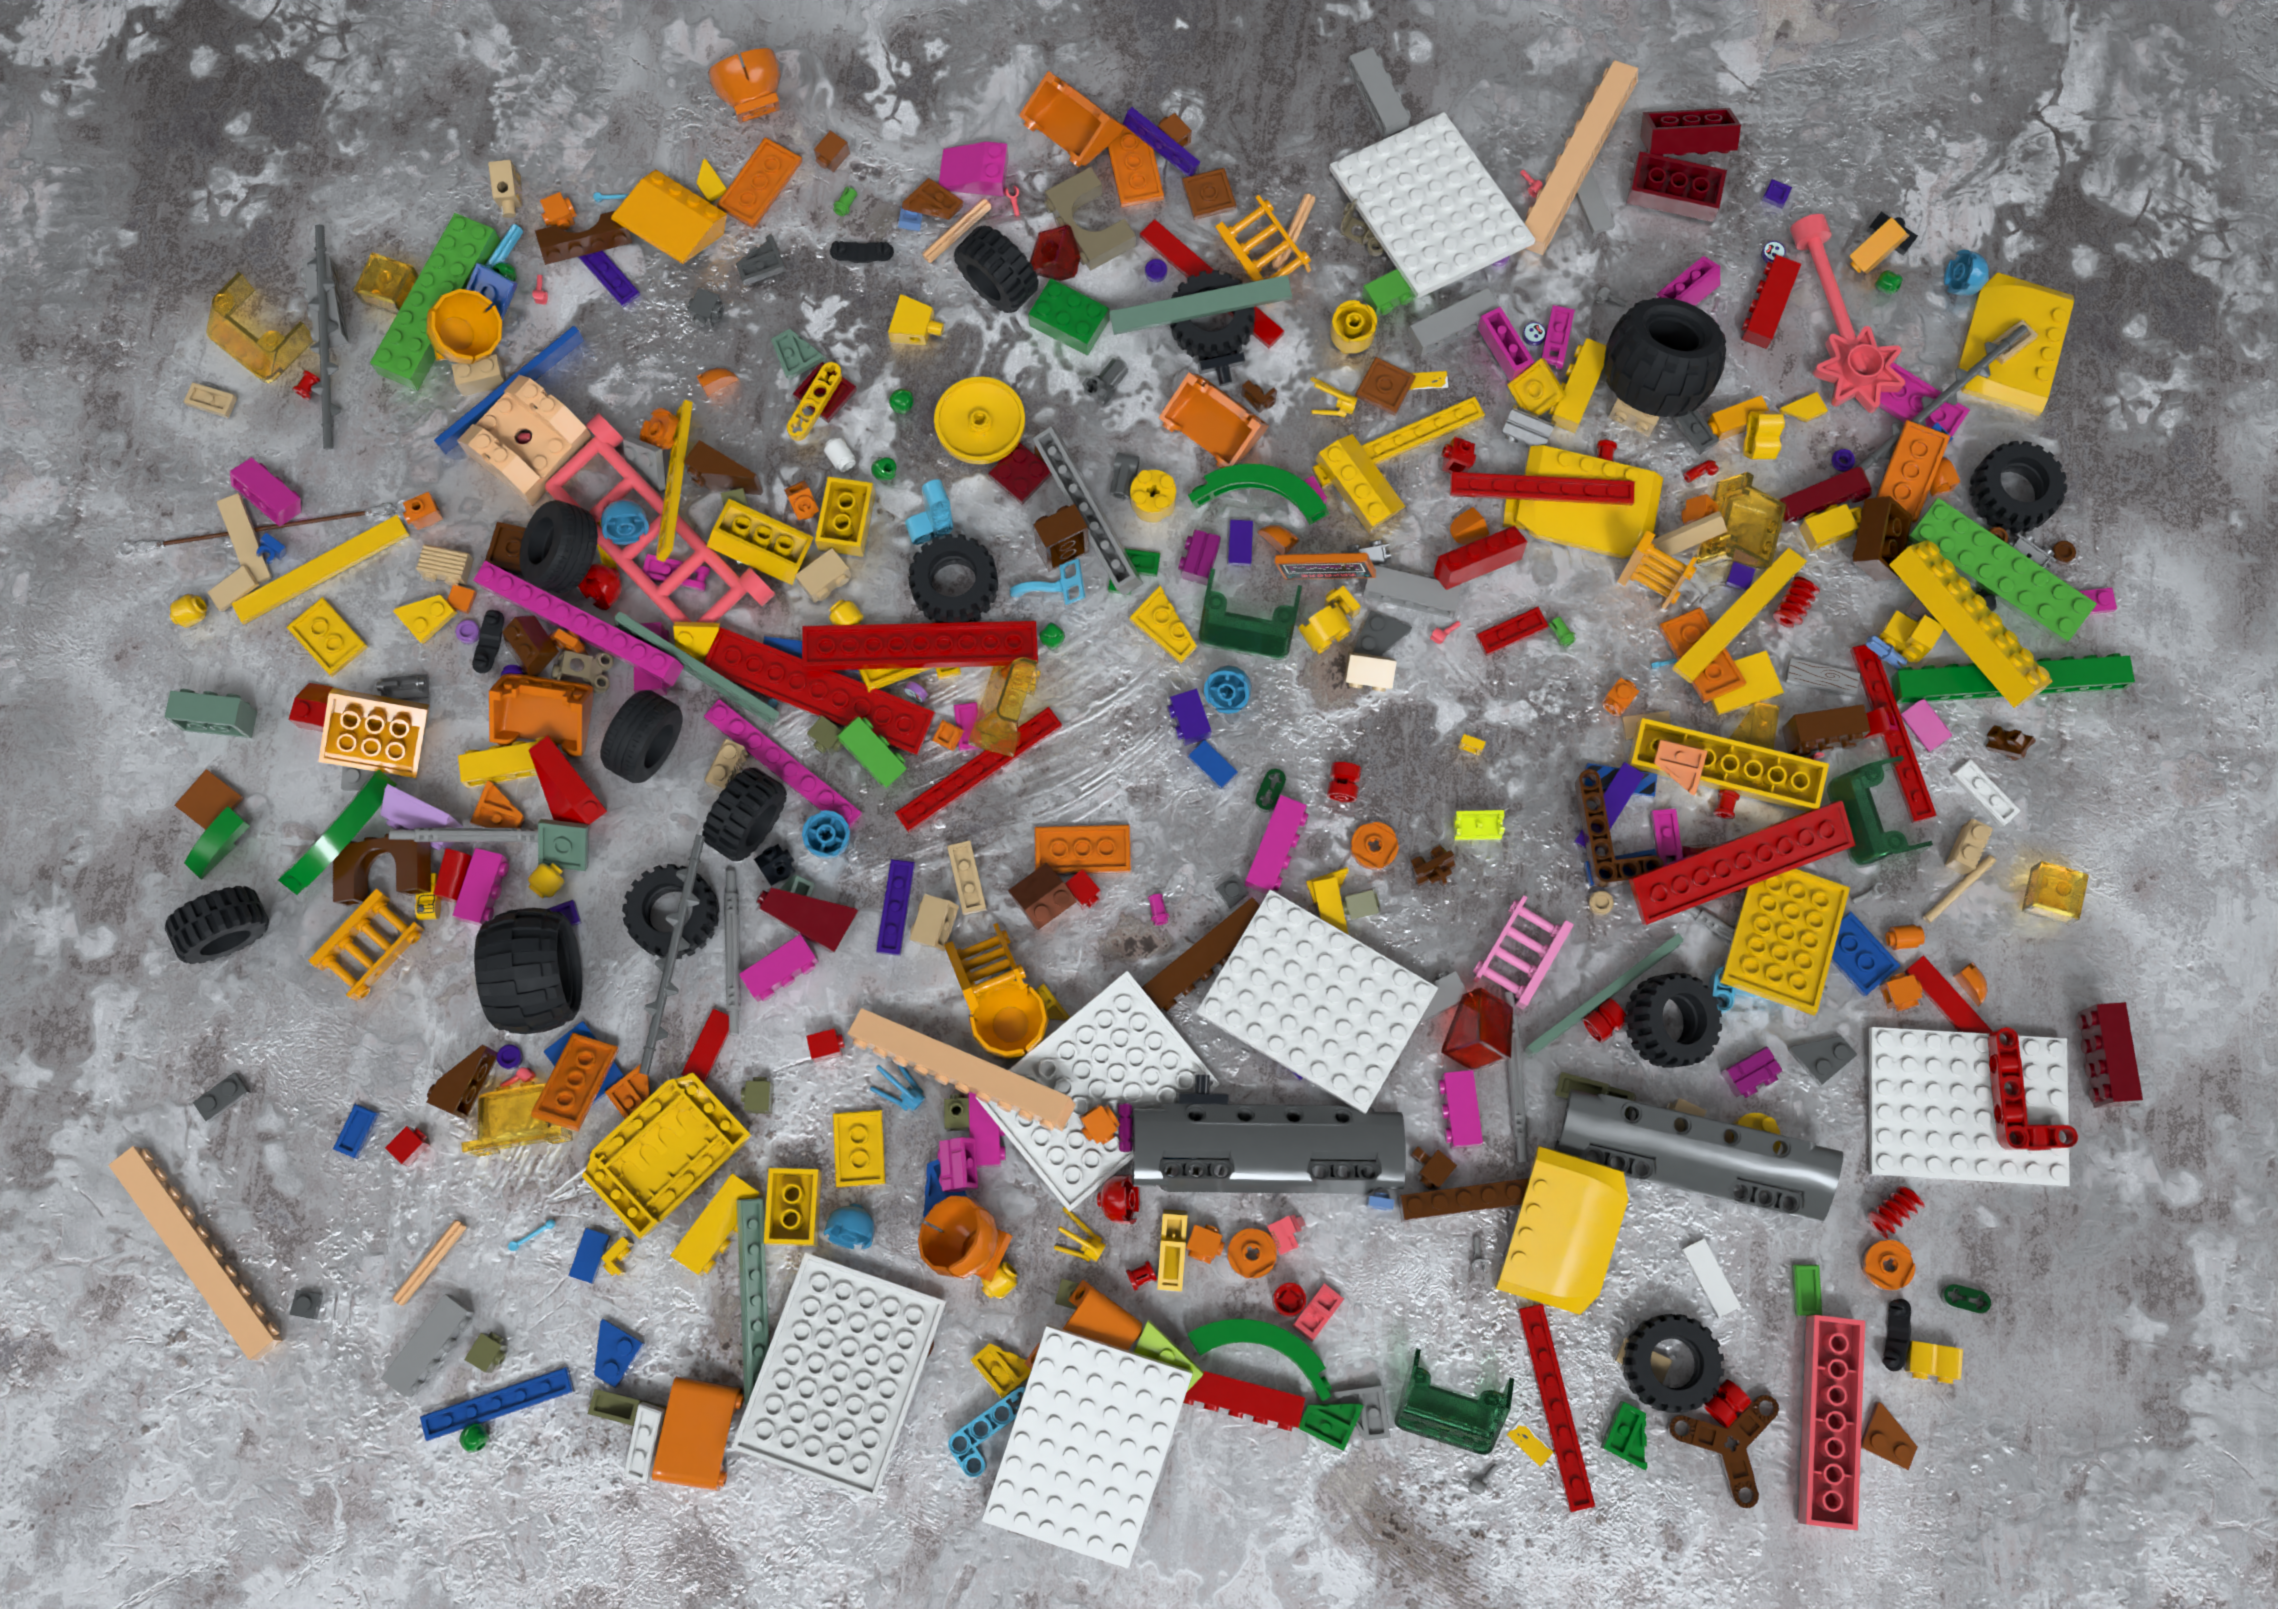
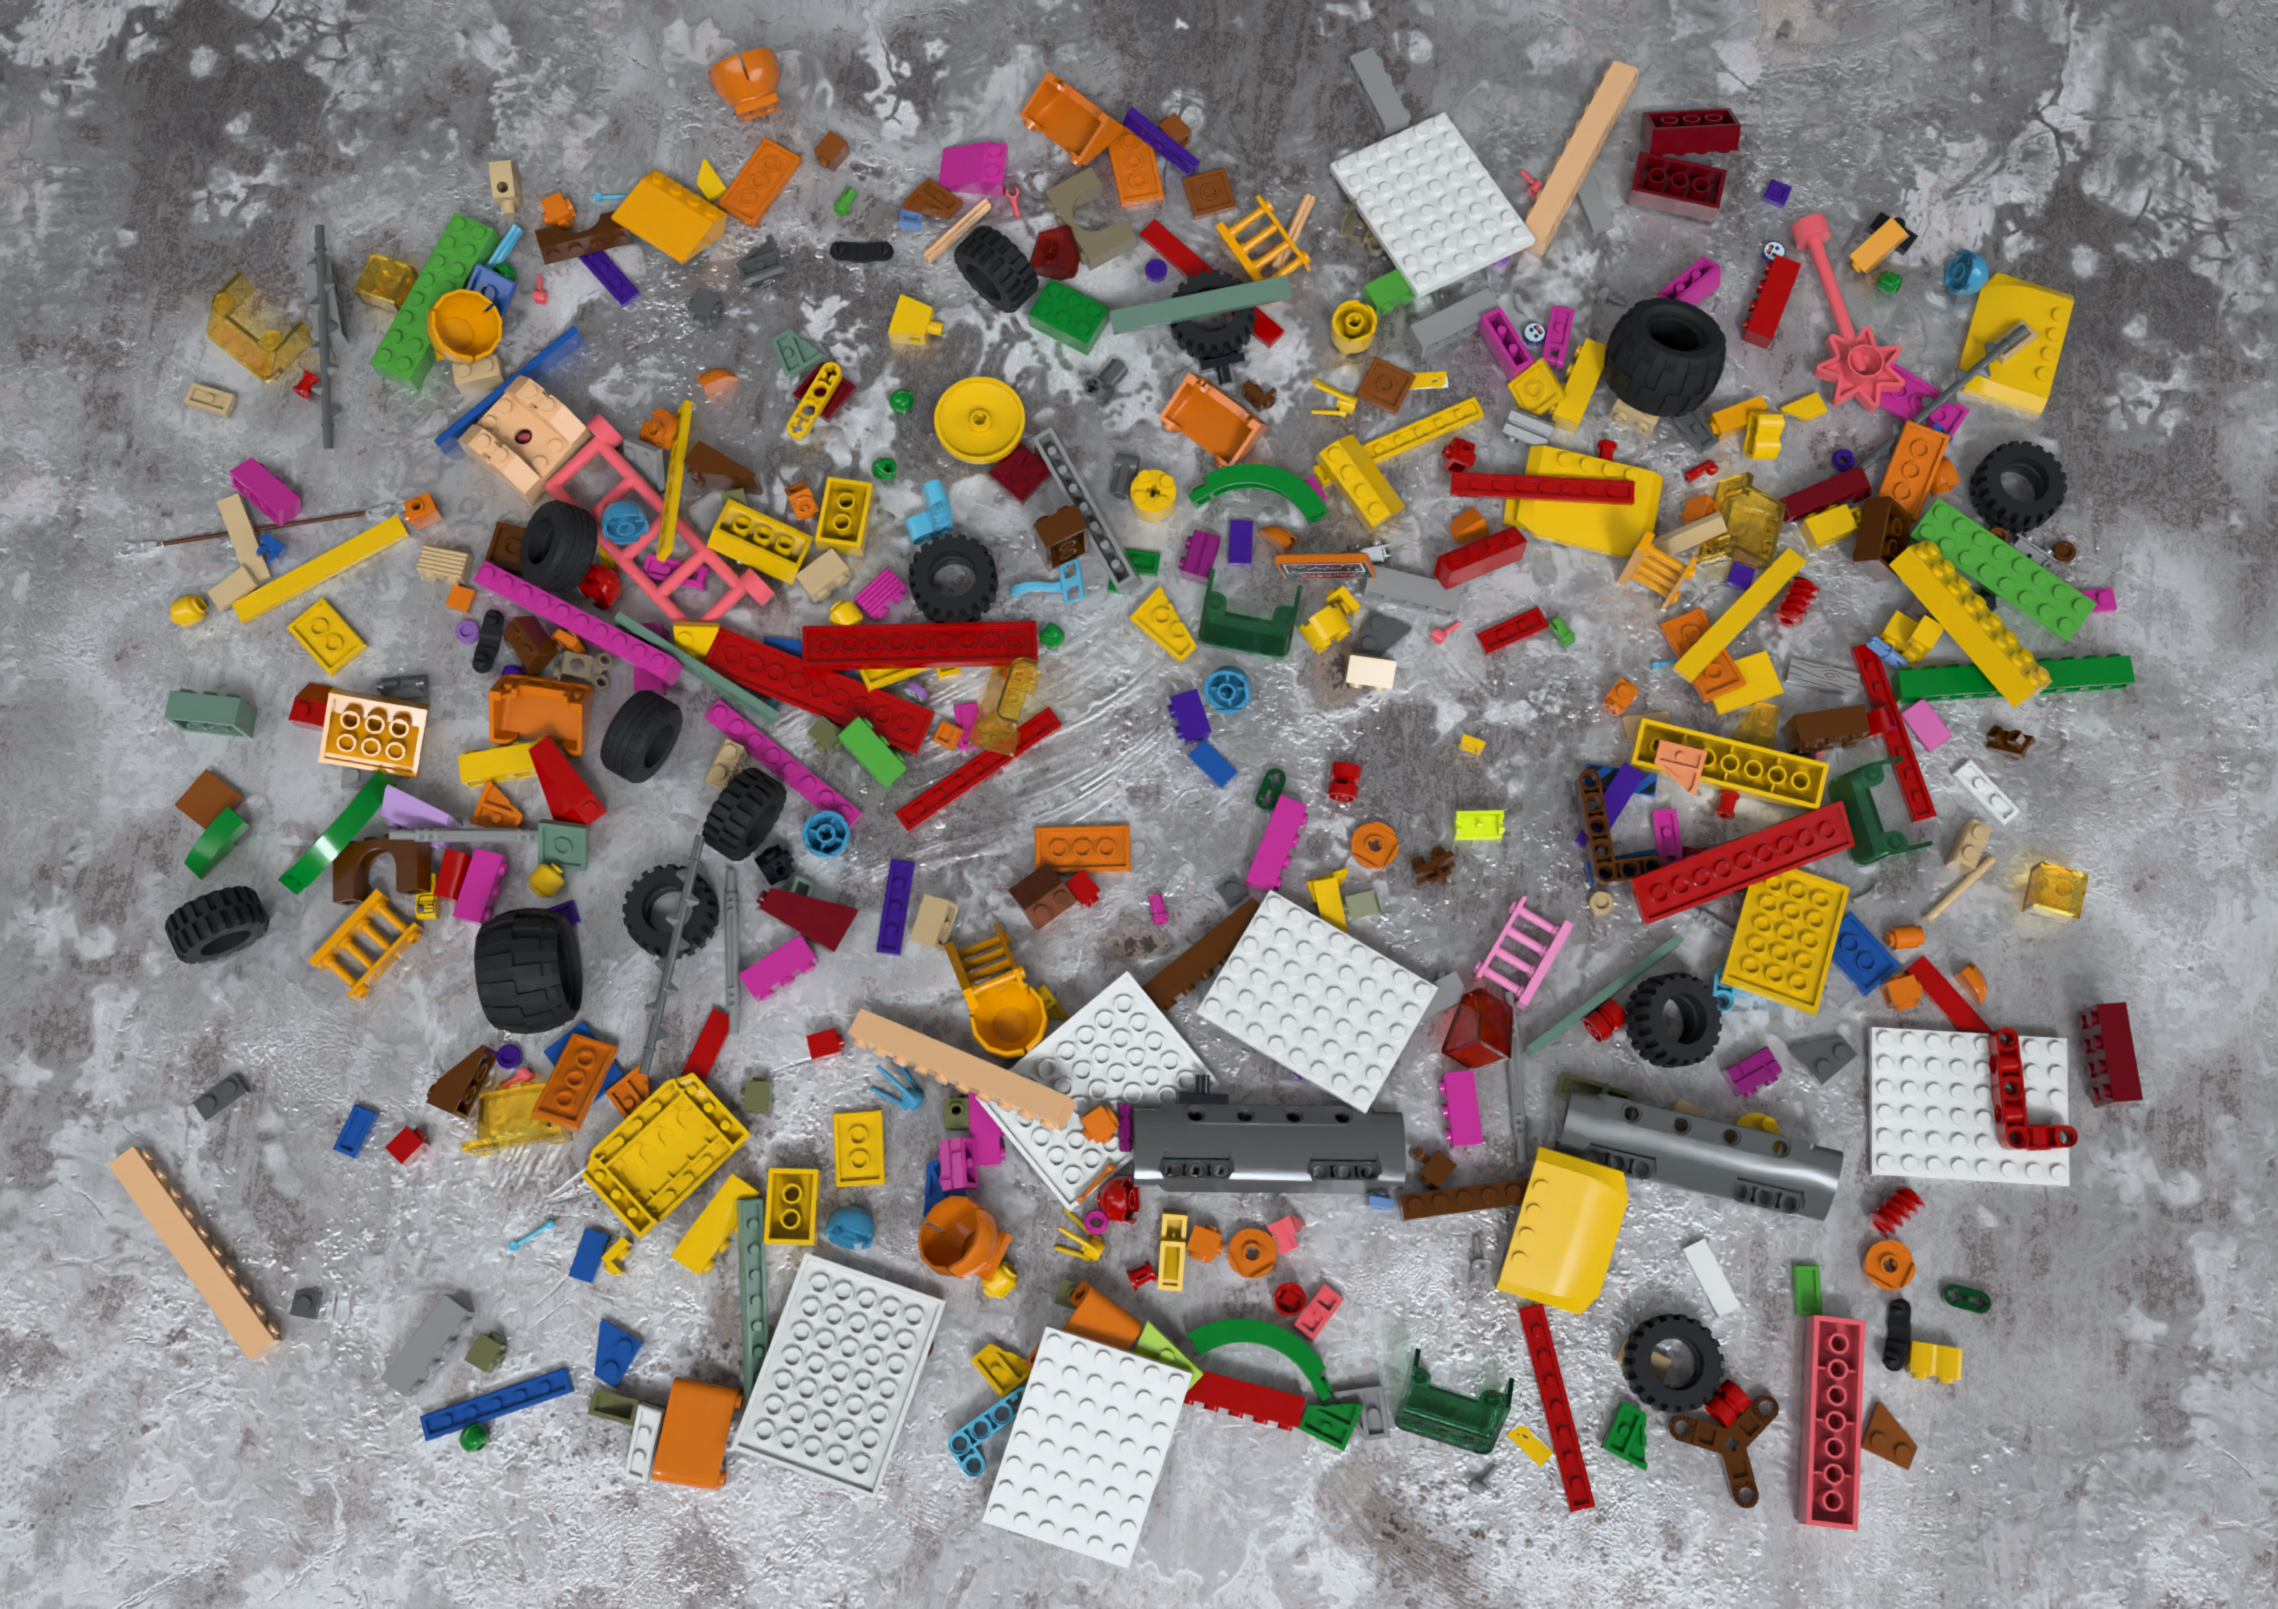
light nougat axle [392,1220,466,1306] -> none
yellow wing [393,595,458,644] -> none
white brick [824,438,856,473] -> none
tan plate [947,841,987,916] -> none
none -> dark pink brick [853,567,908,623]
none -> orange hinge [1076,1163,1115,1204]
none -> dark pink plate [1084,1209,1109,1235]

